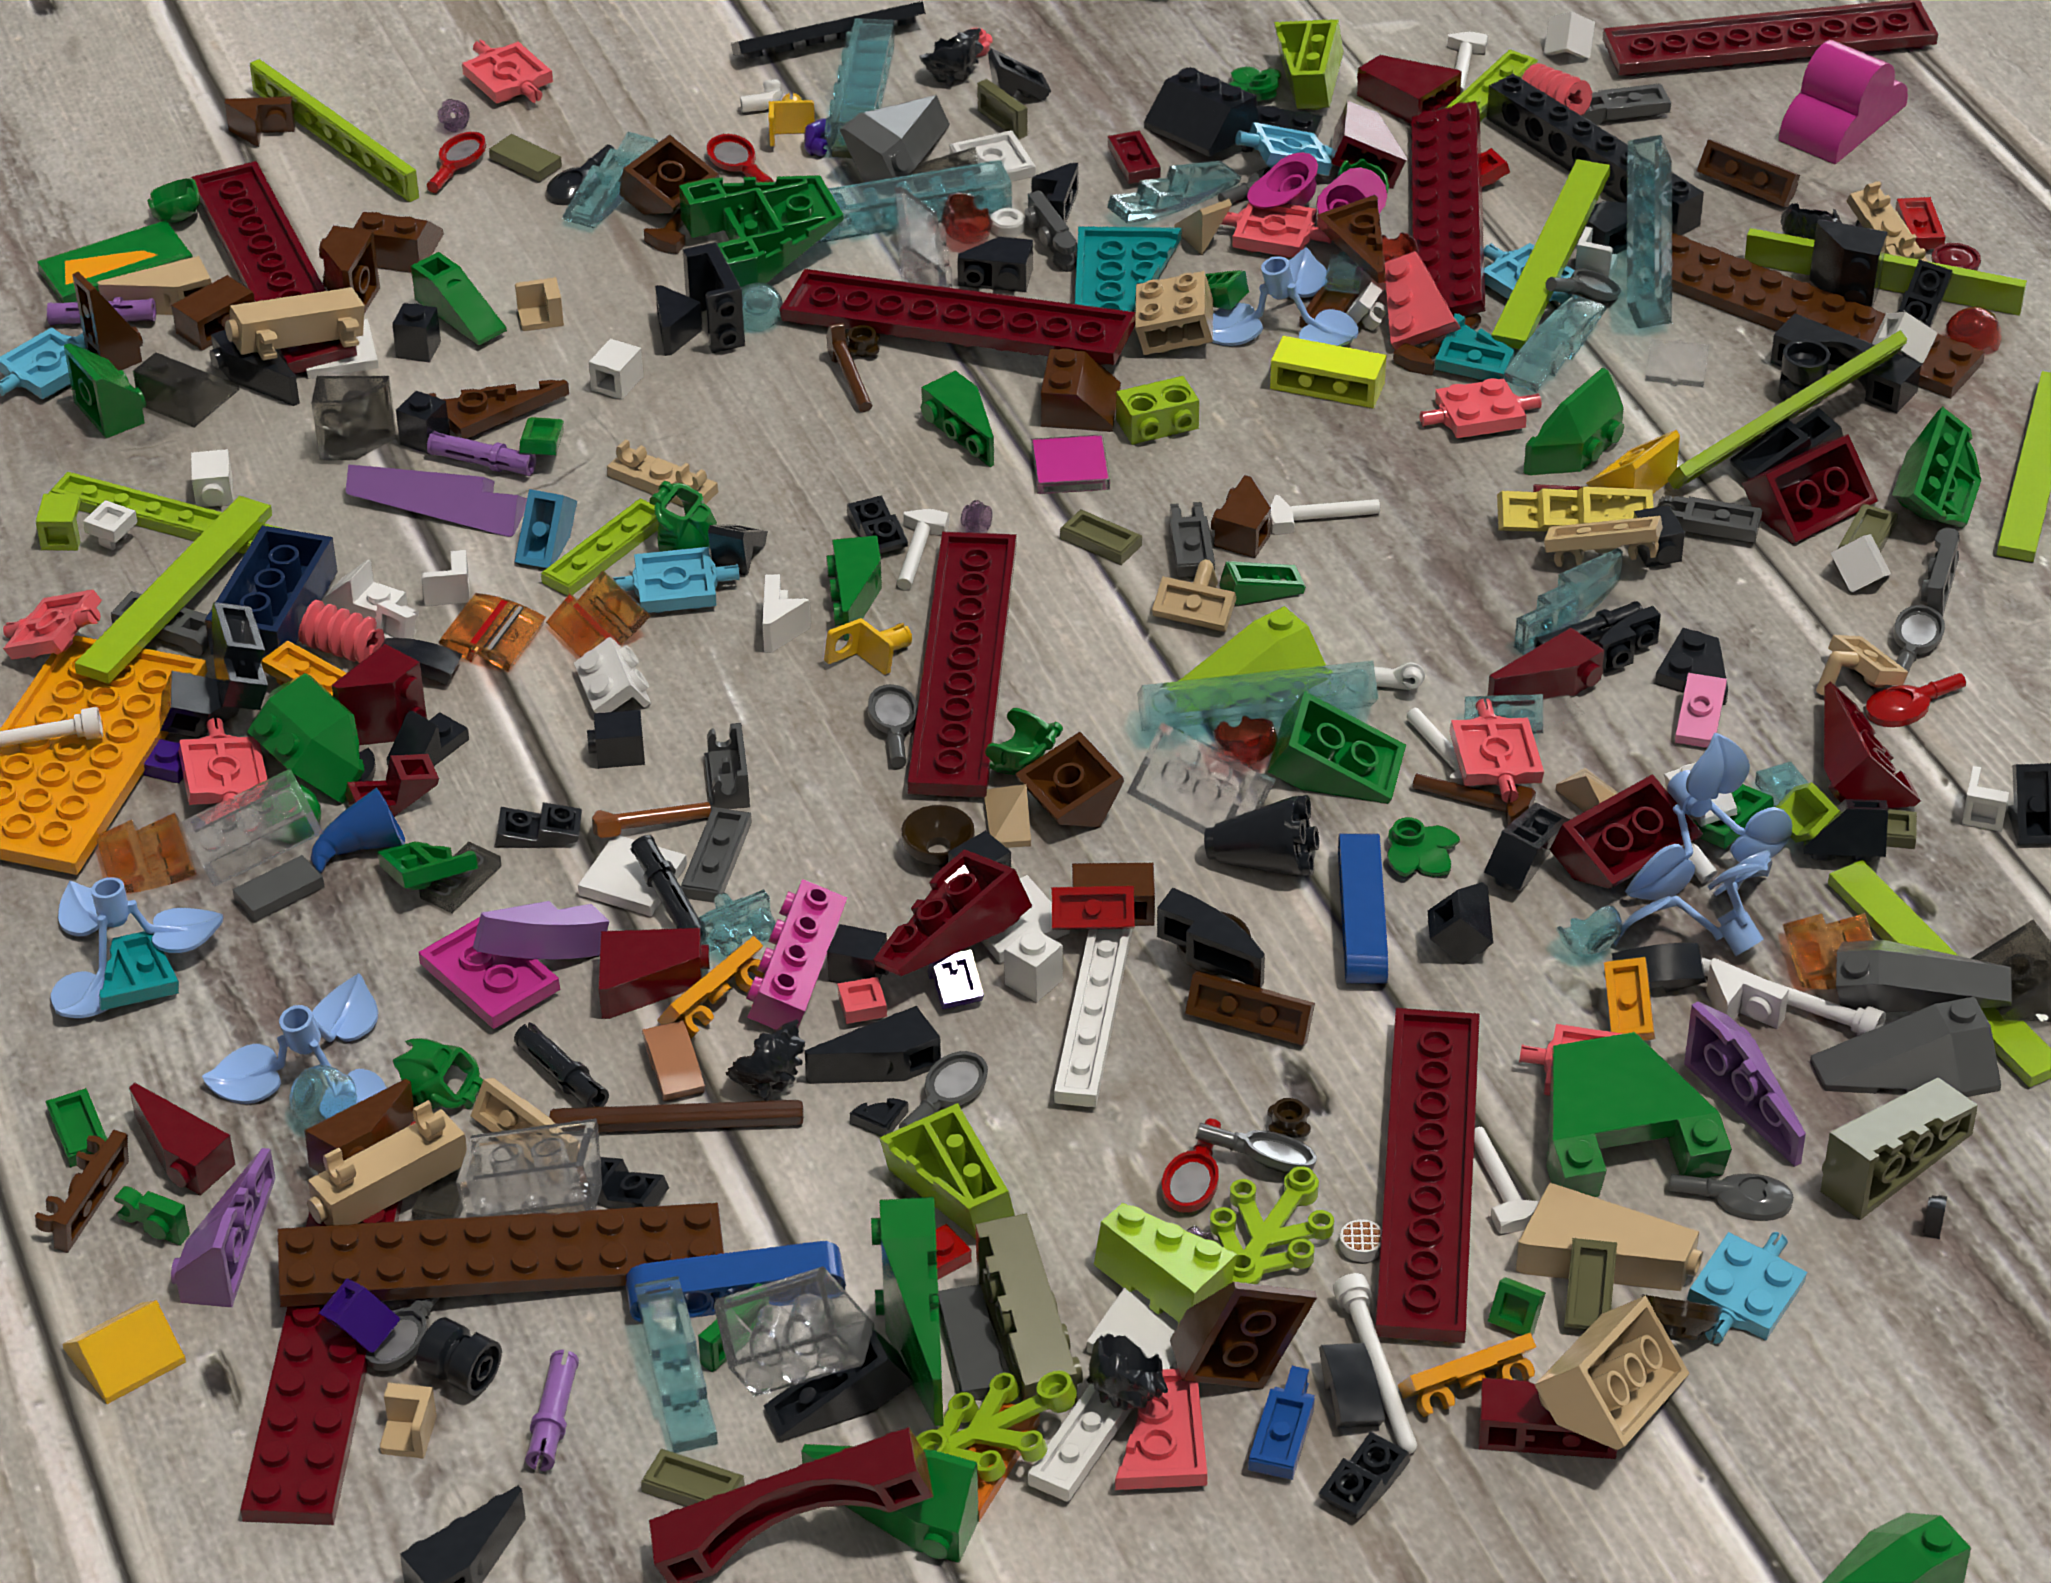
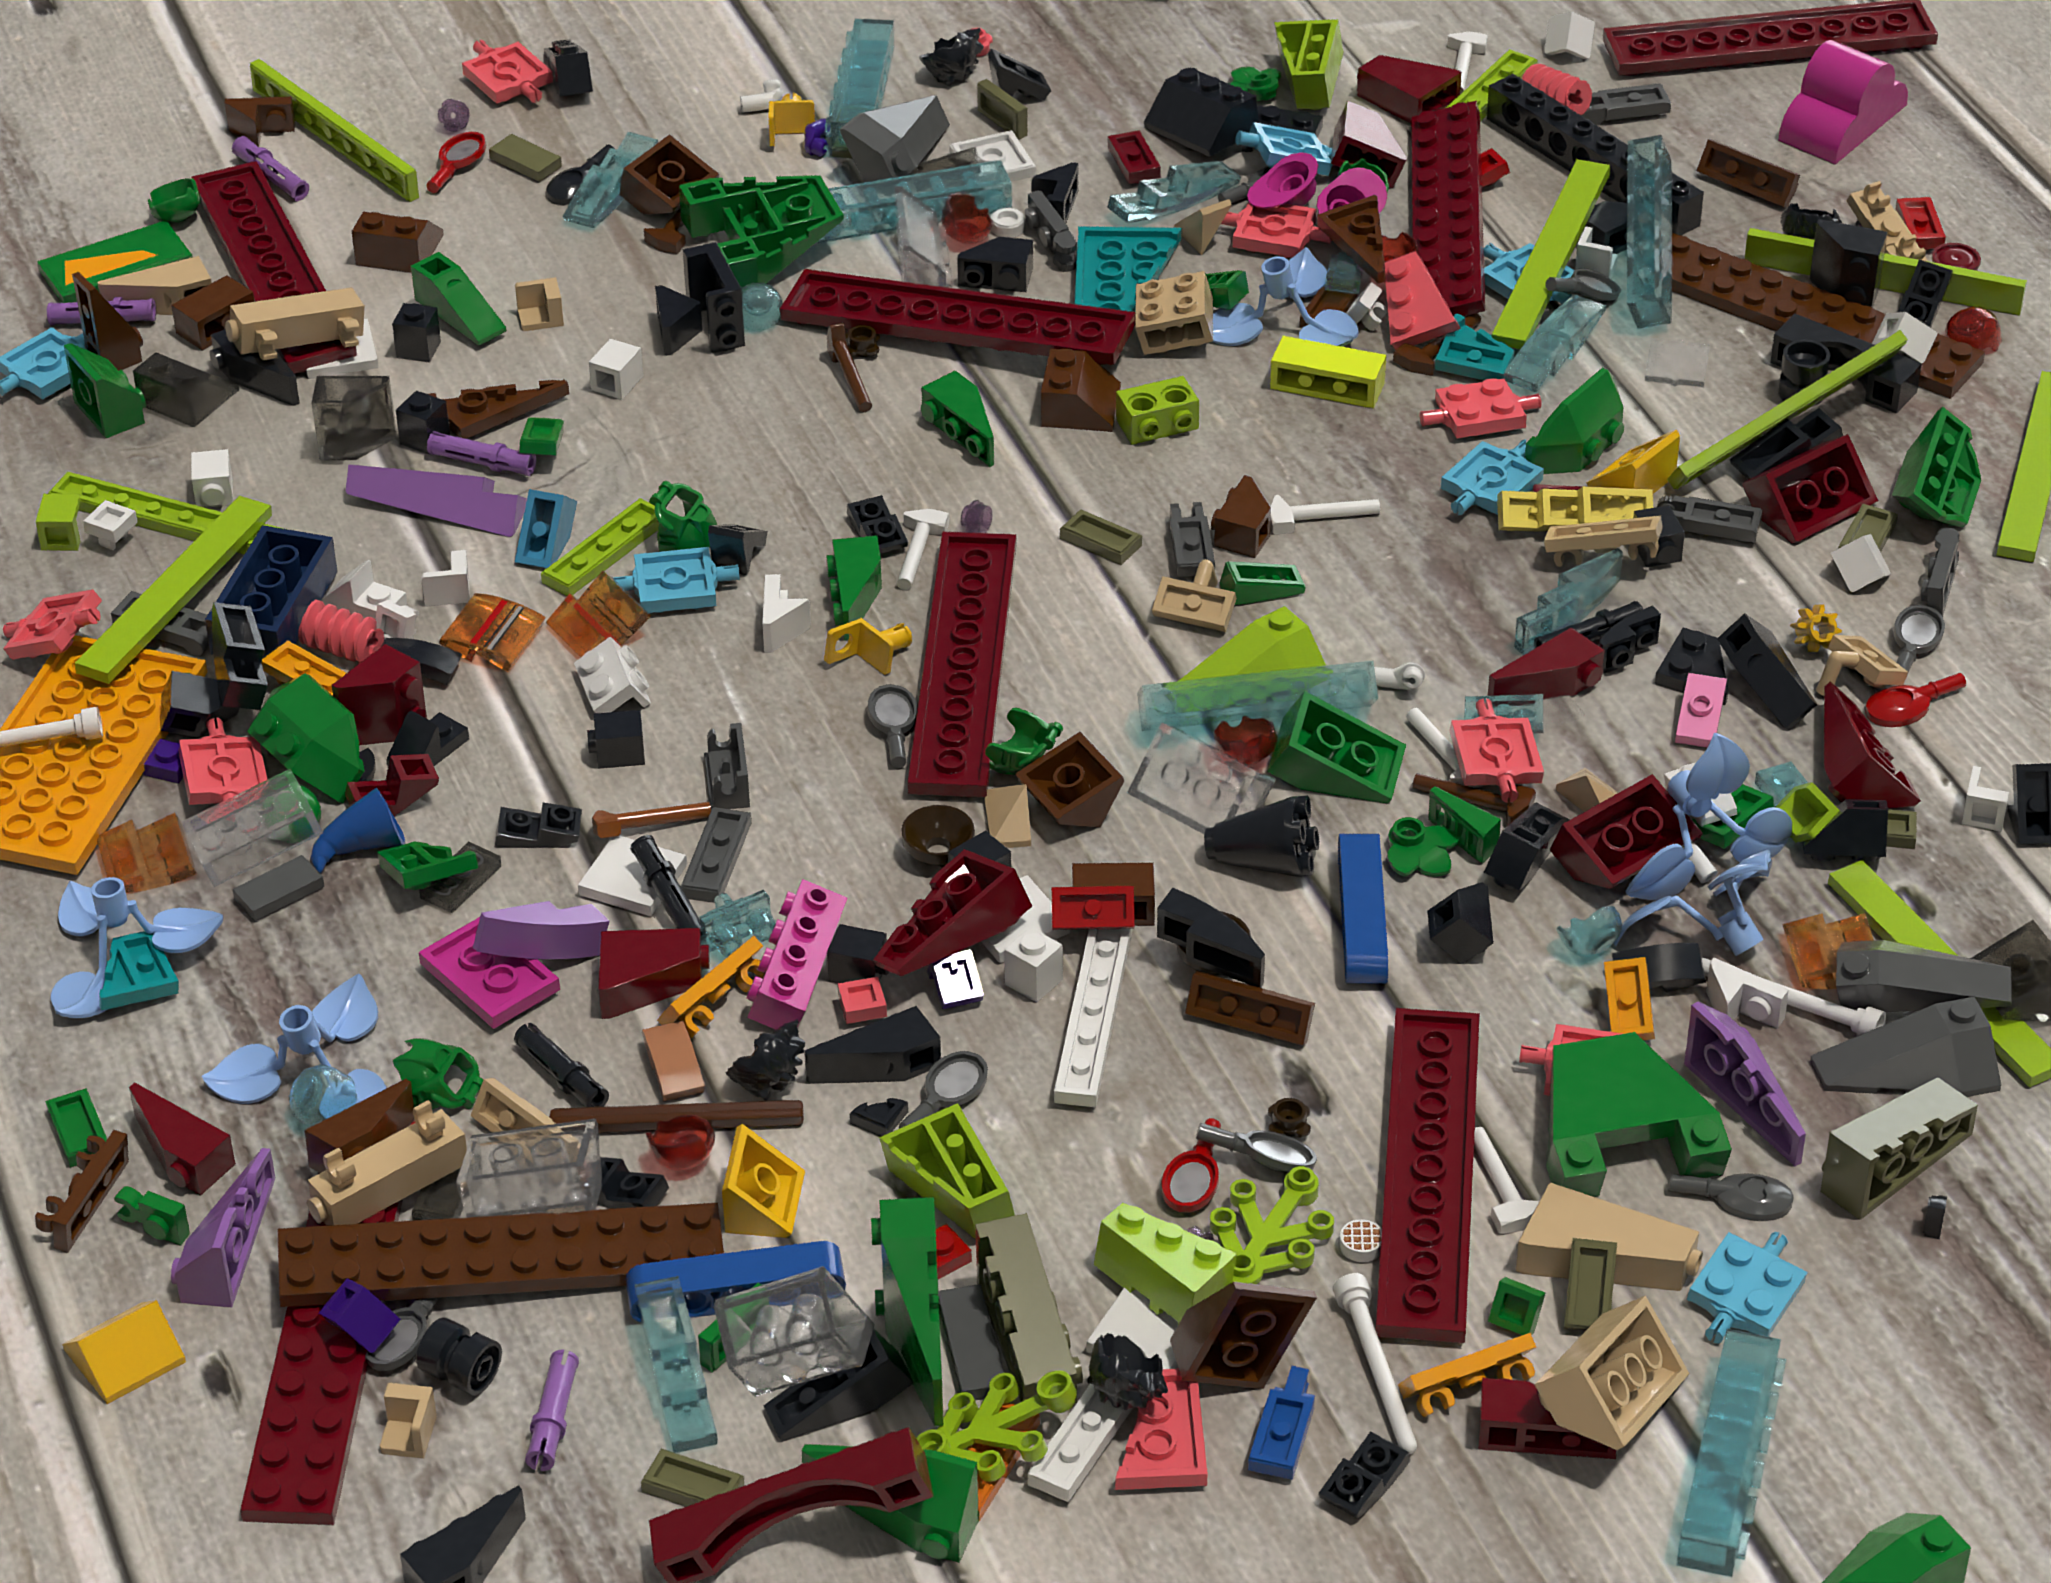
reddish brown slope [319,225,380,314] -> none
tan plate [607,439,718,507] -> none
red piece [707,134,774,182] -> none
black plate [731,1,926,60] -> none
dark pink tile [1031,434,1110,494] -> none
black slope [1319,1343,1385,1428] -> none
dark brown piece [1641,1294,1722,1340] -> none
none -> medium lavender pin [232,136,310,201]
none -> black slope [544,39,593,96]
none -> clear red hair [646,1114,716,1171]
none -> yellow slope [722,1124,805,1238]
none -> green slope [1428,786,1501,863]
none -> medium azure plate [1441,439,1544,516]
none -> clear light blue brick [1676,1328,1787,1577]
none -> black slope [1717,613,1817,730]
none -> yellow gear [1790,604,1842,652]

